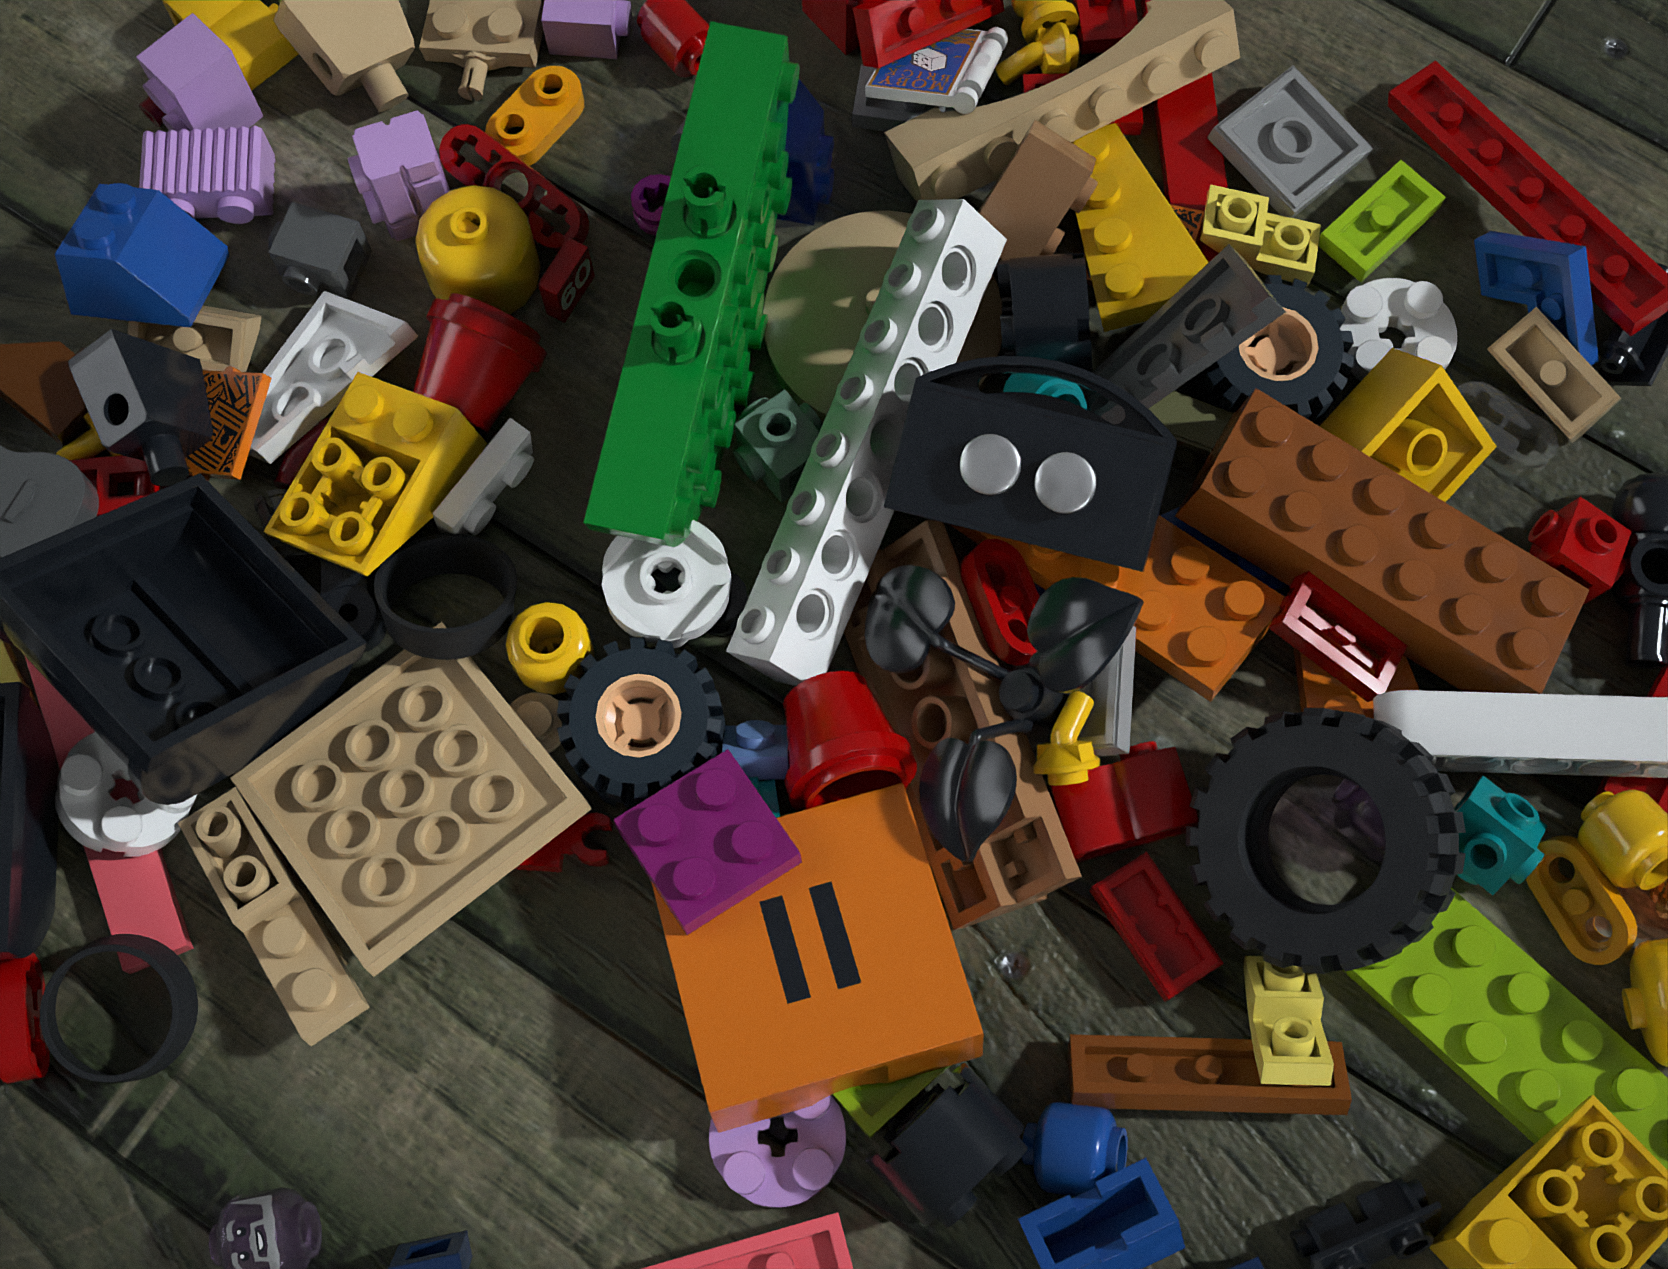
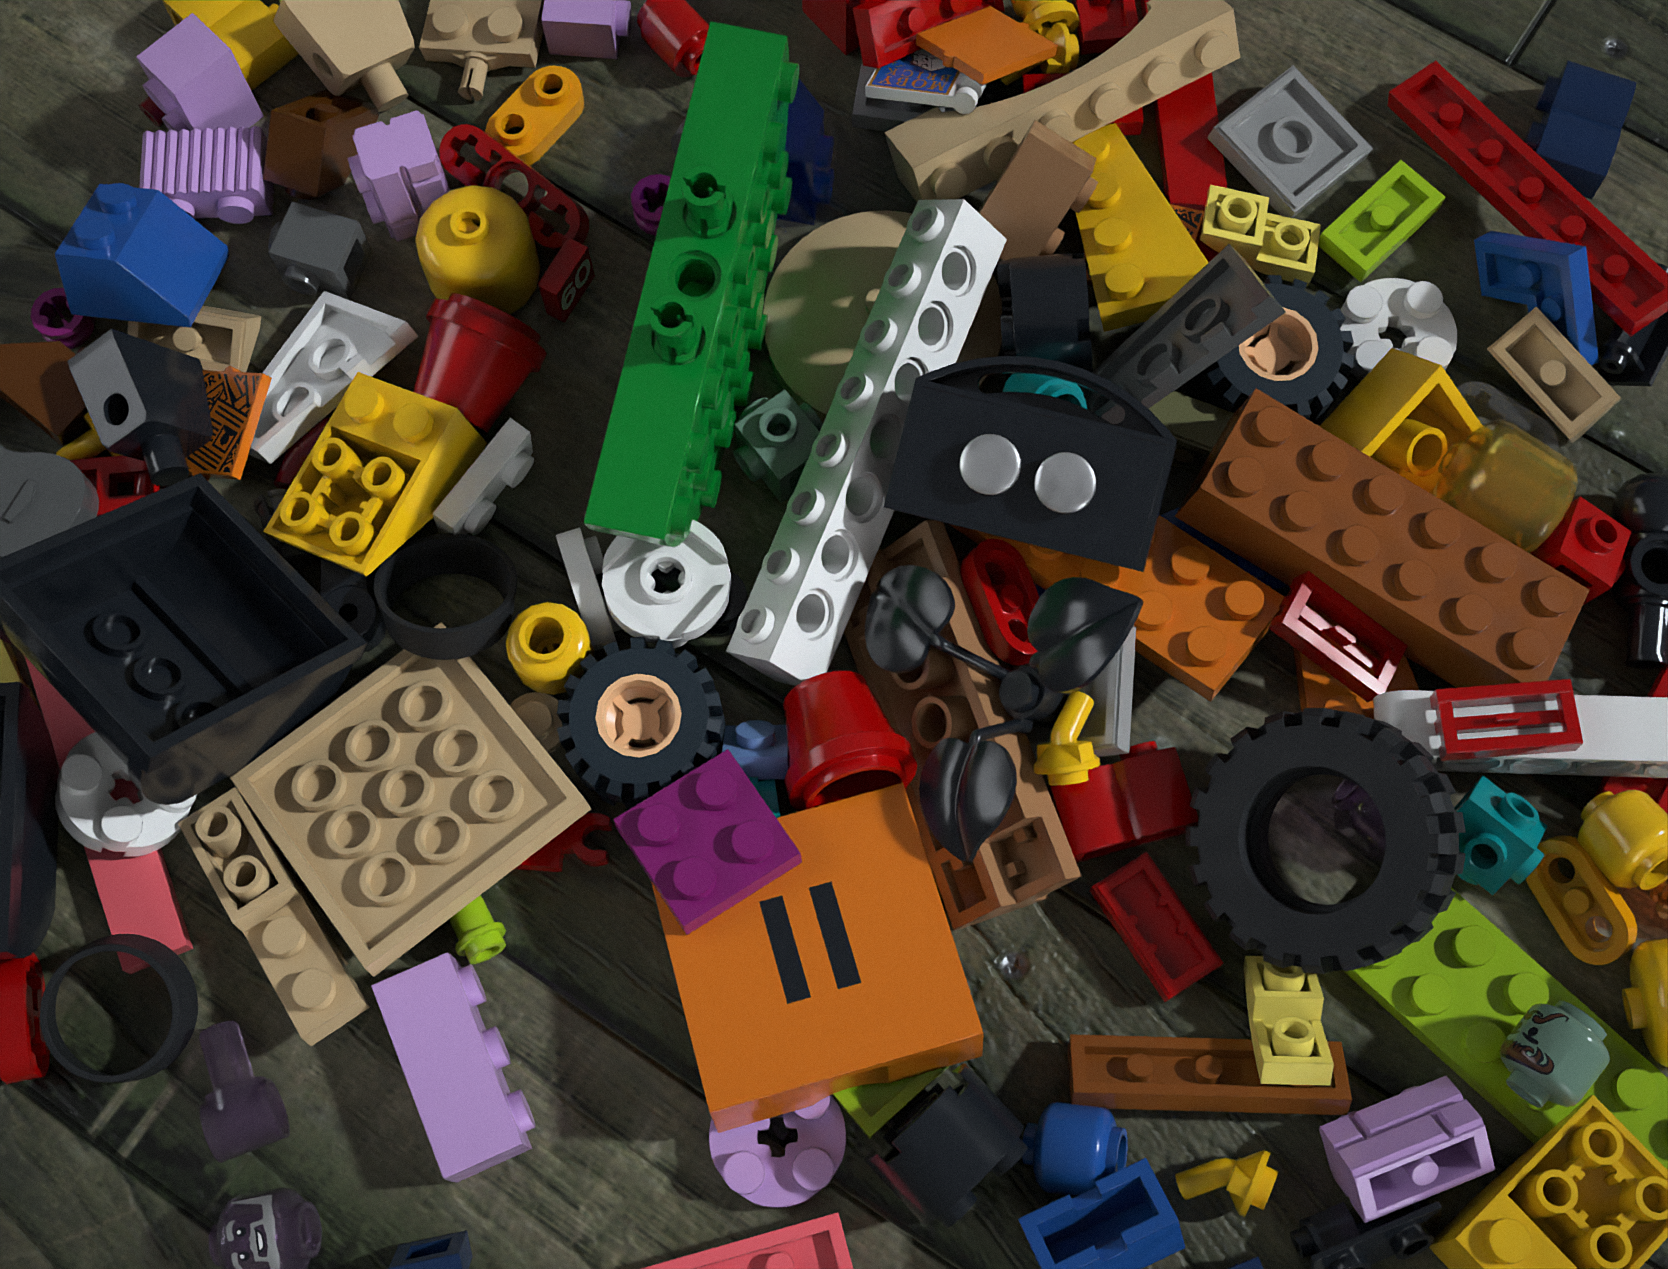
none -> magenta bush [30,288,95,349]
none -> clear purple axle [199,1021,290,1163]
none -> reddish brown slope [263,89,379,200]
none -> lavender brick [371,952,536,1183]
none -> lime pin [449,895,506,964]
none -> white plate [556,527,622,652]
none -> orange piece [916,6,1058,85]
none -> yellow plate [1175,1150,1279,1217]
none -> lavender brick [1319,1075,1495,1223]
none -> red tile [1430,679,1583,761]
none -> clear yellow head [1433,419,1578,553]
none -> sand green head [1499,1000,1610,1108]
none -> dark blue brick [1523,60,1637,199]

